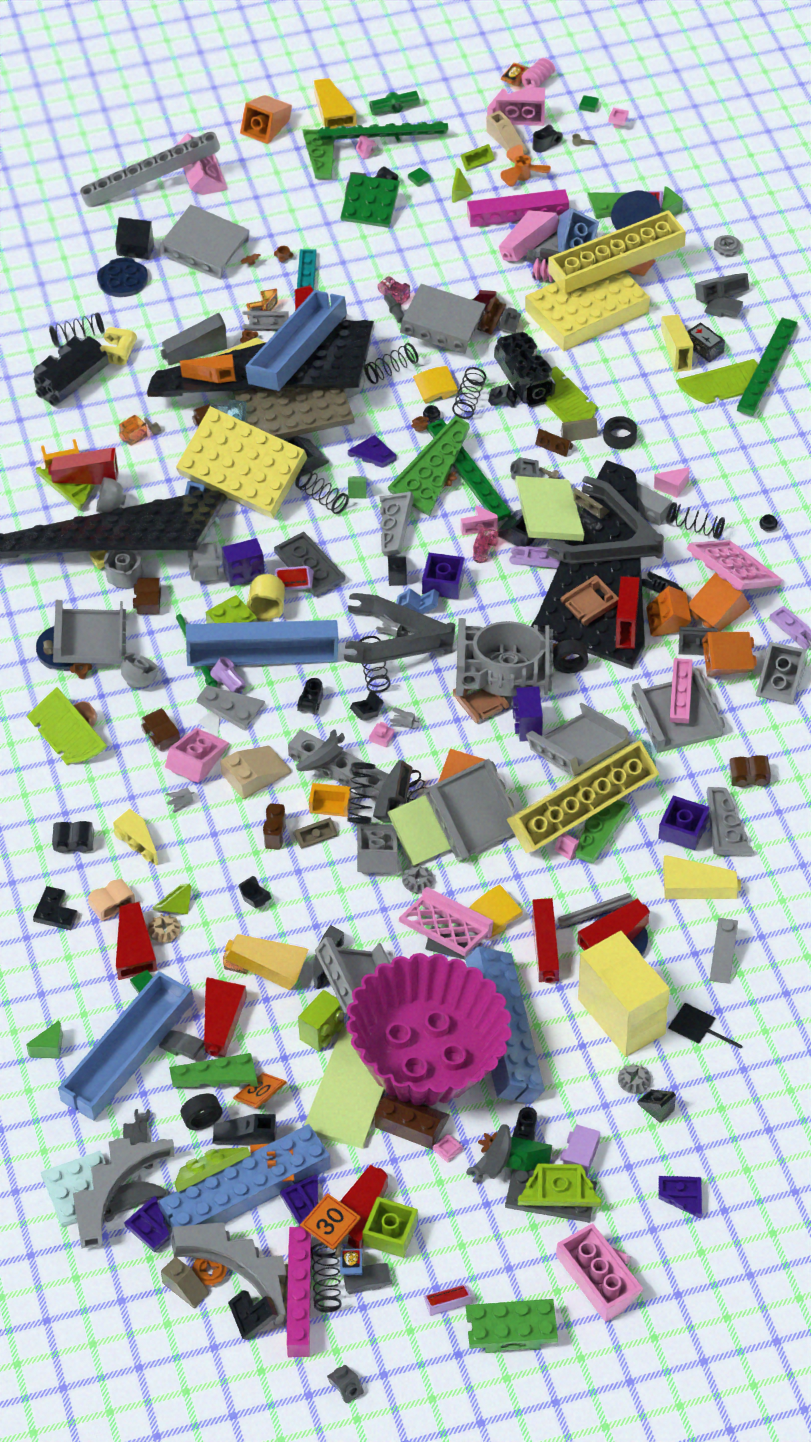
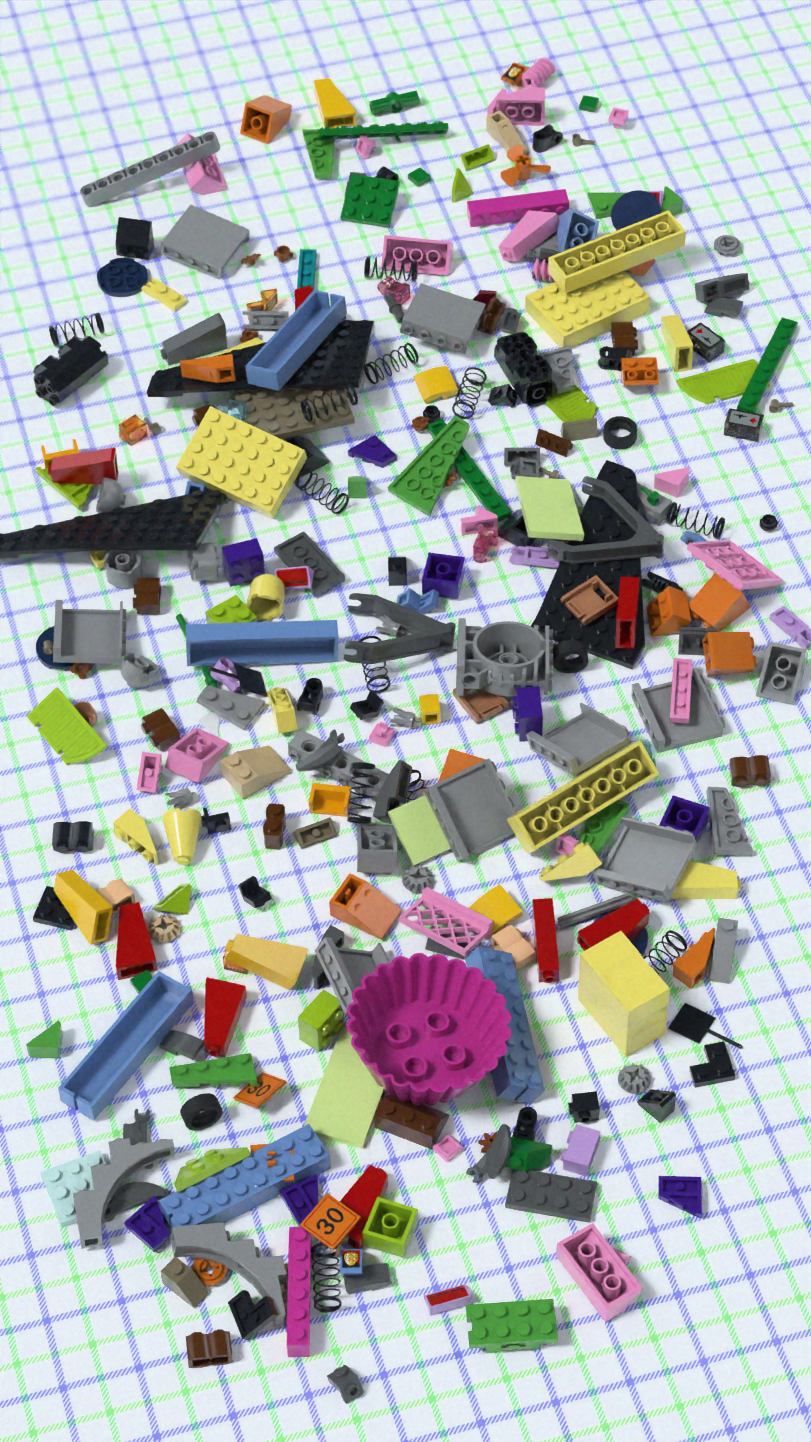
light yellow connector [100,327,137,365] -> none
black slope [212,1114,277,1145] -> none
light grey wing [379,492,414,556] -> none
lime wing [518,1164,601,1207] -> none
dark tan slope [573,488,609,519] -> none
none -> yellow slope [54,869,113,945]
none -> bright pink slope [136,751,163,793]
none -> light yellow hinge [141,278,187,312]
none -> light yellow cone [162,808,202,865]
none -> reddish brown brick [185,1329,233,1368]
none -> black bracket [201,808,231,834]
none -> black piece [209,664,268,697]
none -> light yellow slope [267,687,298,734]
none -> black piece [301,383,358,422]
none -> orange slope [329,873,402,940]
none -> black piece [364,256,418,282]
none -> bright pink slope [381,235,454,276]
none -> yellow brick [419,694,441,725]
none -> light nougat brick [491,924,536,971]
none -> dark grey slope [504,447,540,466]
none -> light grey wing [539,345,574,394]
none -> light yellow slope [539,841,602,881]
none -> black brick [568,1091,600,1123]
none -> light grey panel [593,817,698,903]
none -> black piece [598,346,632,371]
none -> reddish brown brick [611,322,638,355]
none -> orange slope [621,357,659,386]
none -> green hand [641,486,660,506]
none -> black piece [643,930,687,976]
none -> orange slope [672,927,716,989]
none -> medium blue arm [680,531,707,544]
none -> black plate [689,1041,735,1088]
none -> clear smoke brick [723,408,764,442]
none -> dark tan hand [769,399,794,413]

